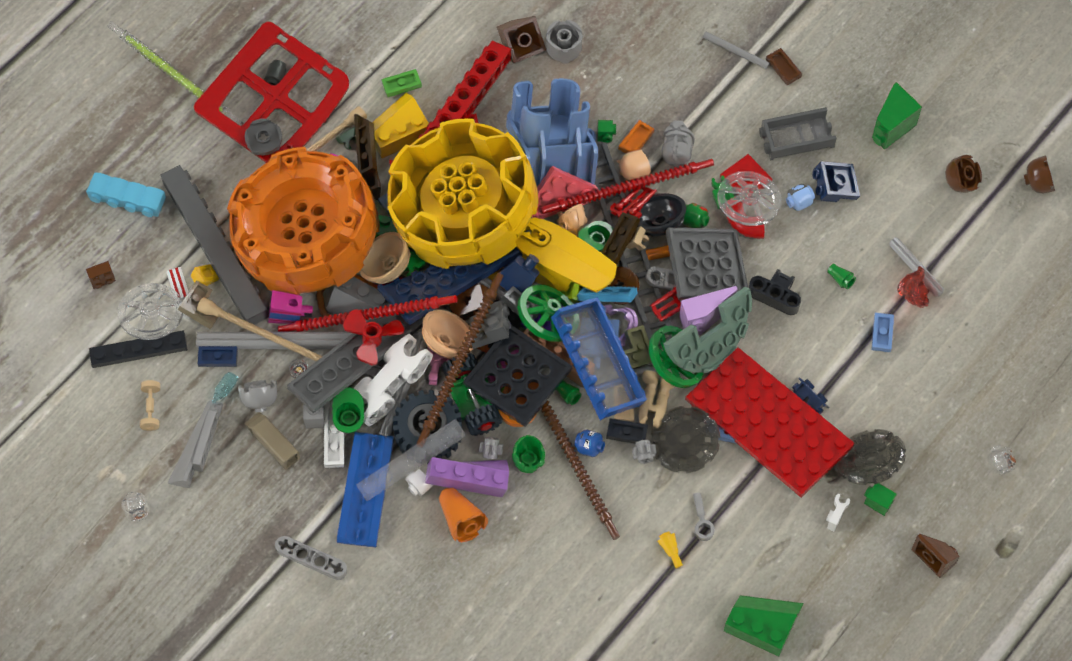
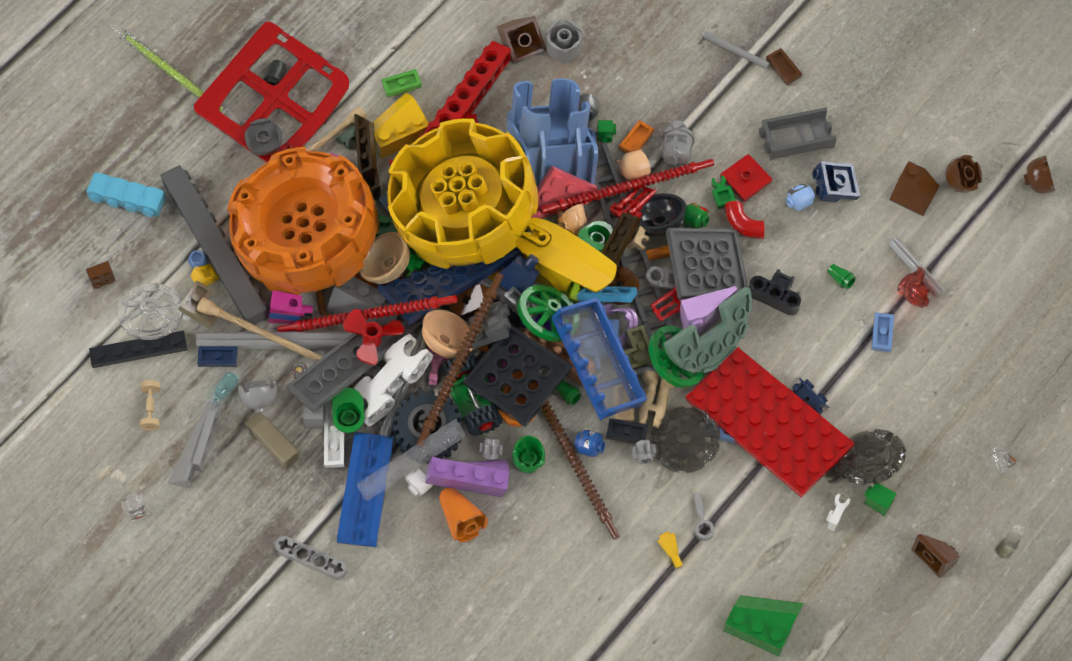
sticker [167,267,189,300] -> none
clear wheel [717,171,781,226] -> none
green slope [872,82,922,150] -> none
none -> medium blue plate [188,250,207,268]
none -> flat silver head [578,93,599,121]
none -> reddish brown slope [890,161,939,216]

